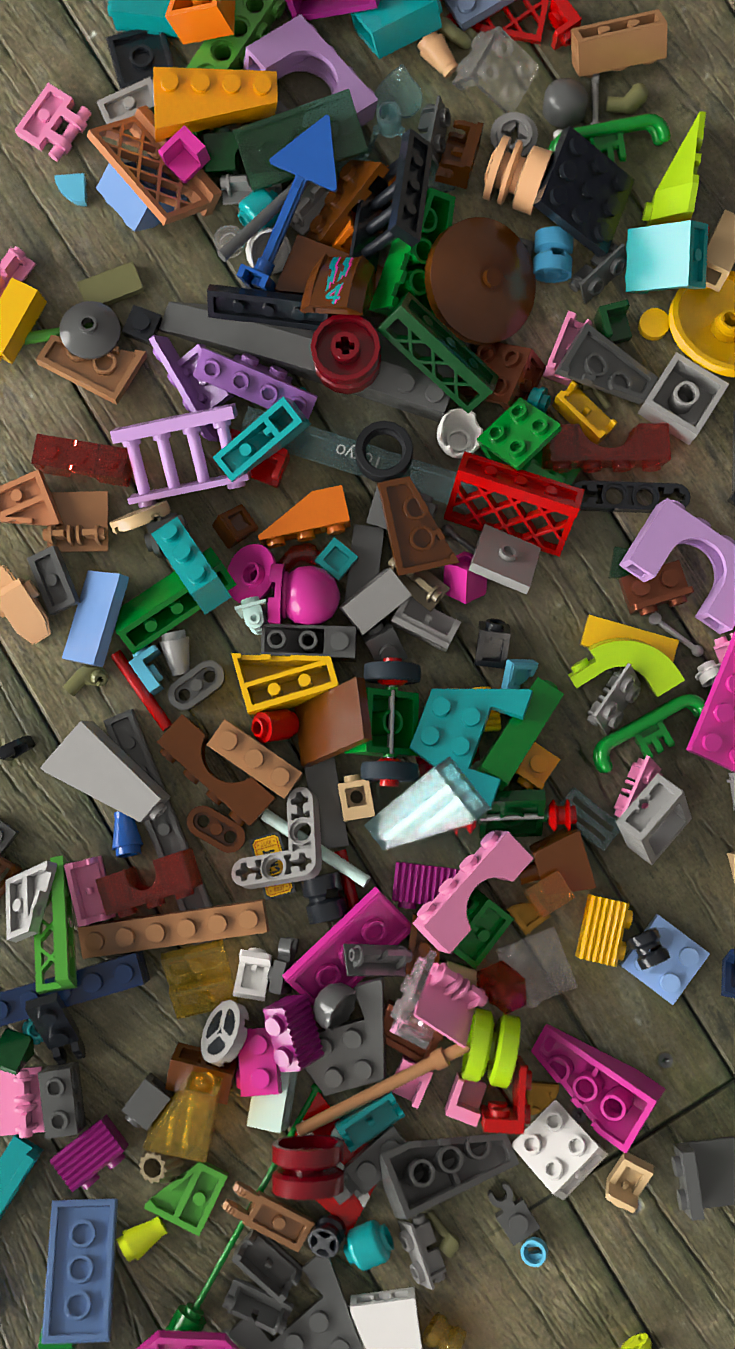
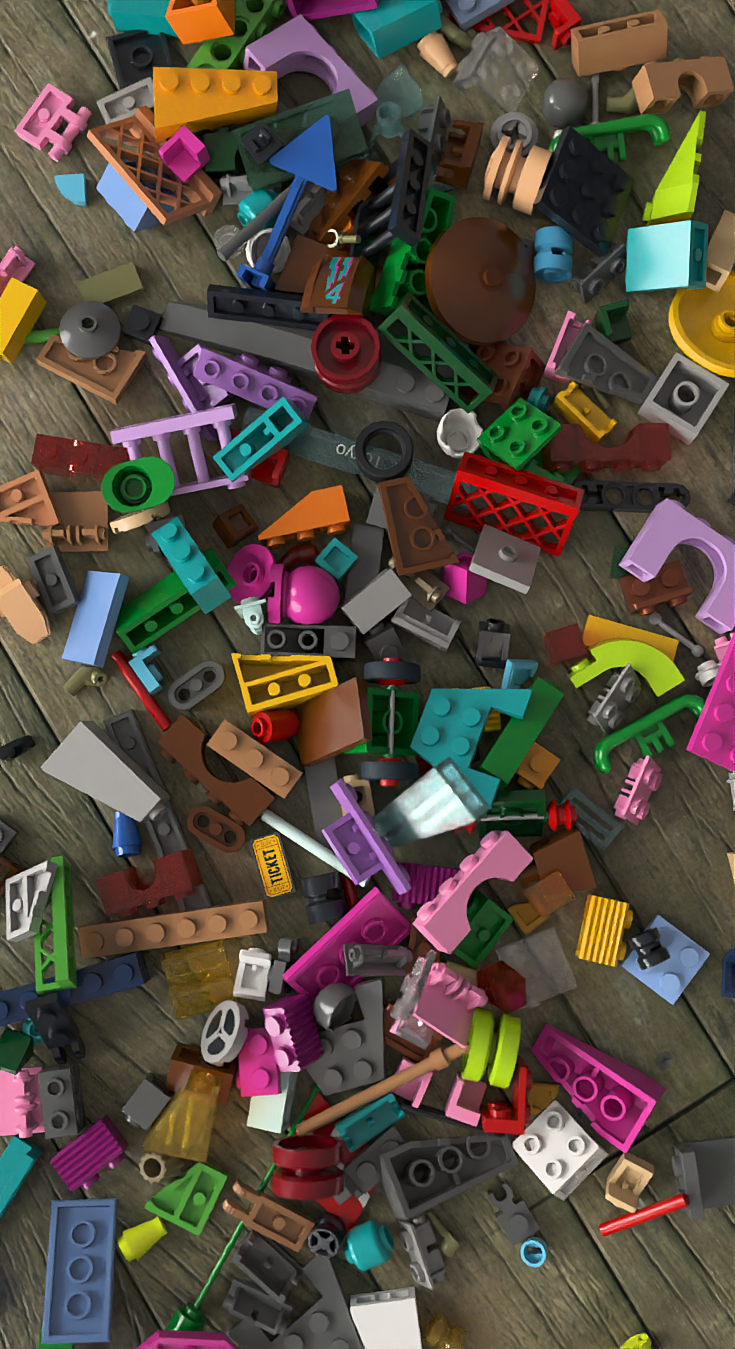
bright pink hinge [64,856,116,927] -> none
light grey cone [159,629,190,676] -> none
light grey beam [231,787,322,889] -> none
light grey window [616,773,692,865] -> none
yellow tile [638,308,669,341] -> none
none -> green piece [101,456,175,513]
none -> black tile [240,120,284,168]
none -> medium lavender bracket [321,779,412,895]
none -> olive hand [327,229,361,249]
none -> black piece [398,1100,506,1138]
none -> clear red brick [543,623,587,666]
none -> bar [599,1193,690,1237]
none -> medium nougat arch [632,55,734,115]

